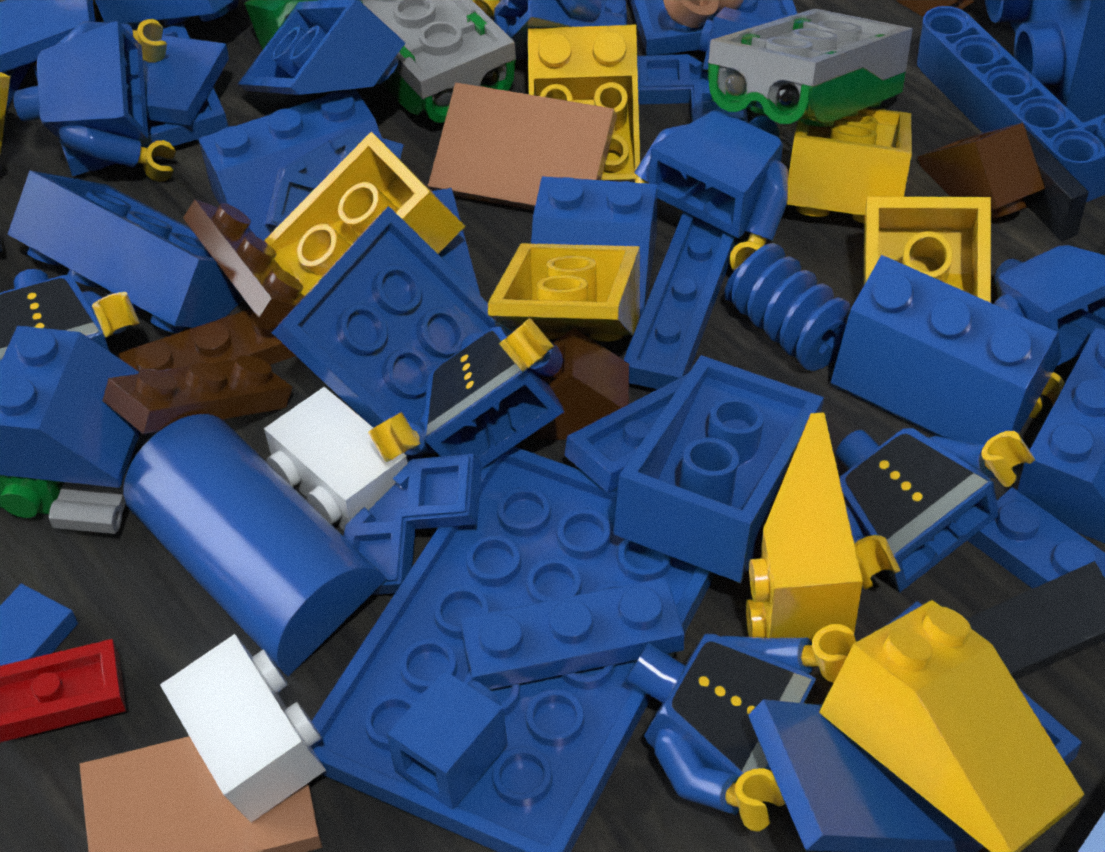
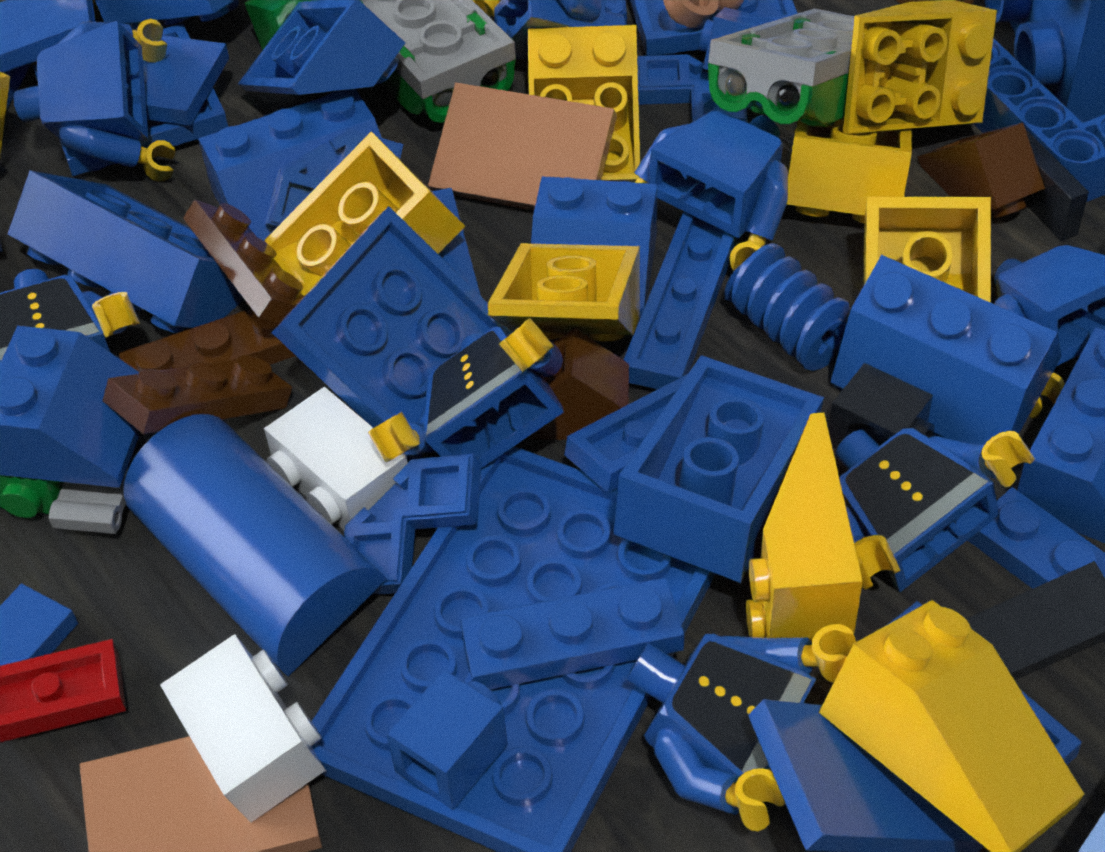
none -> black brick [829,363,935,449]
none -> yellow slope [843,0,997,134]

